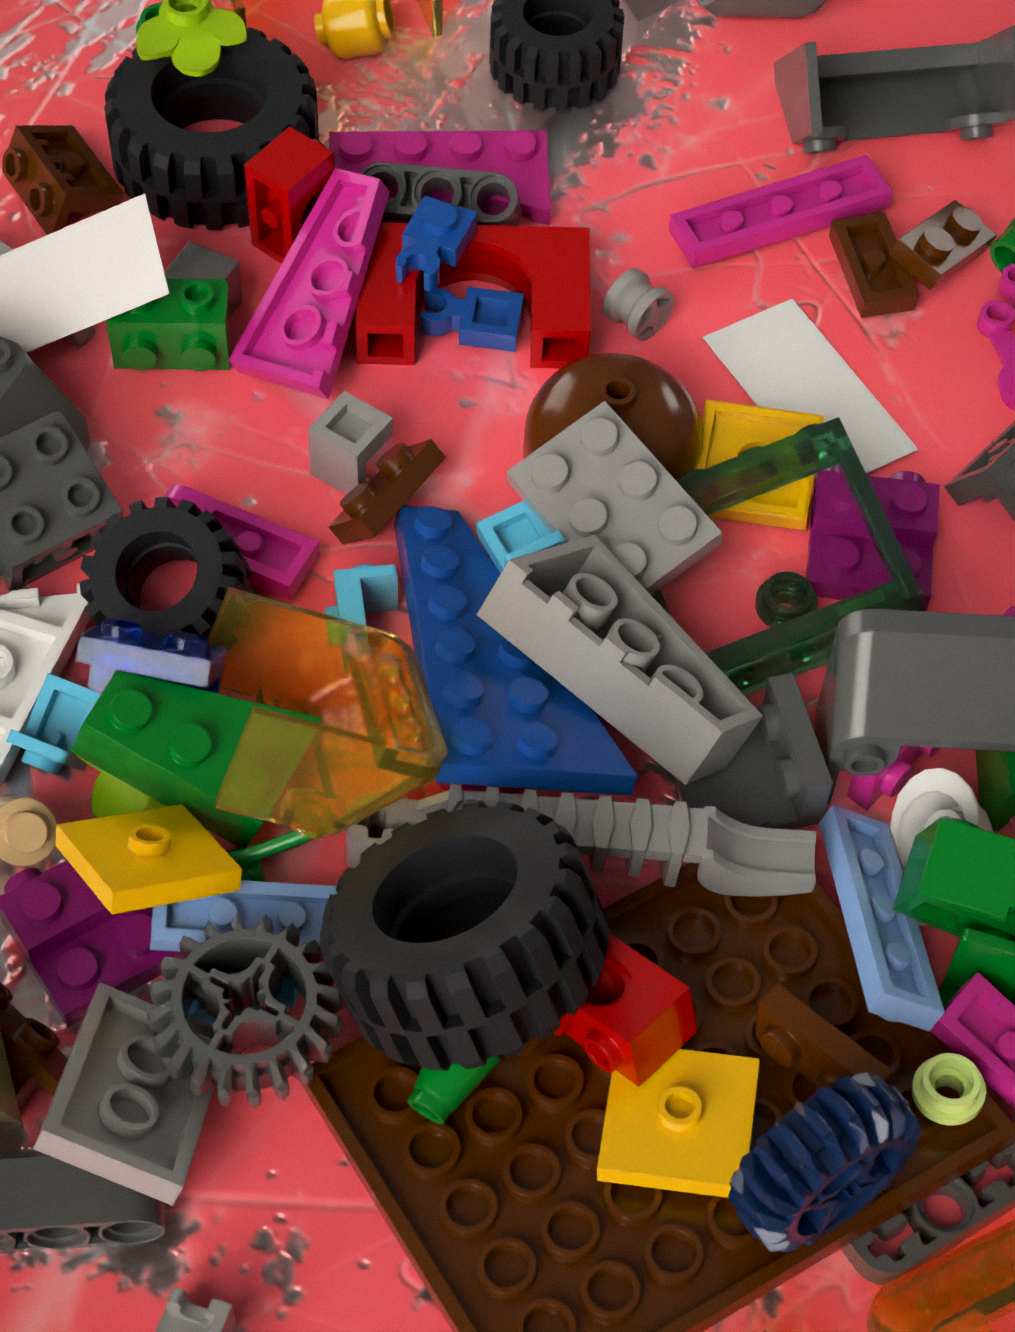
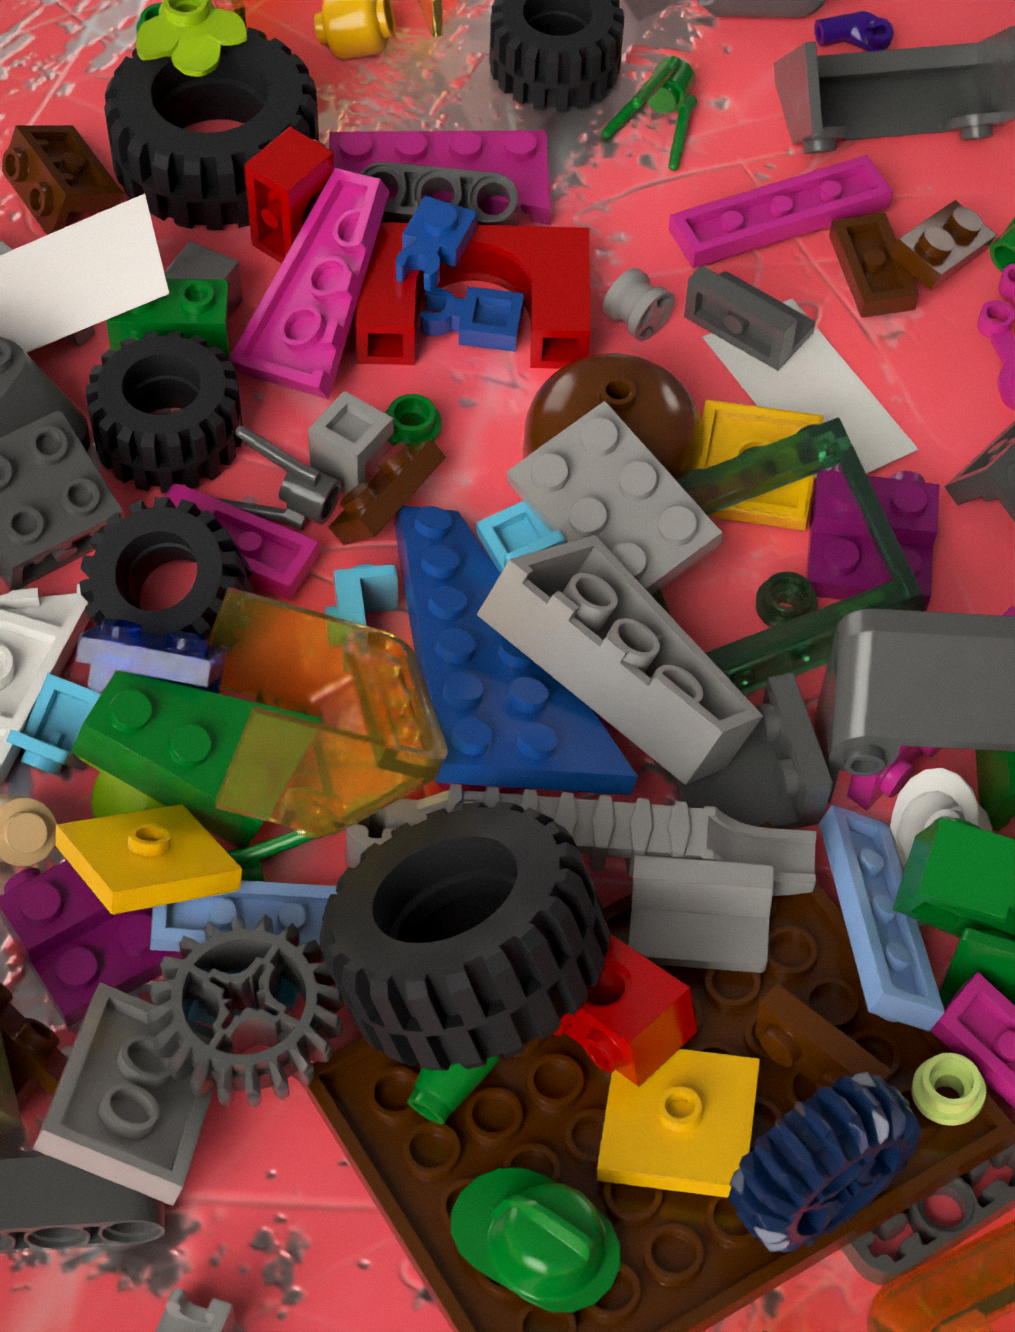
none -> black tyre [86,331,243,493]
none -> dark grey plant [213,426,342,531]
none -> green plate [385,394,442,446]
none -> green piece [451,1168,620,1313]
none -> green plant [602,56,697,171]
none -> light grey panel [629,855,774,973]
none -> dark grey panel [684,265,815,371]
none -> dark purple arm [814,11,894,52]

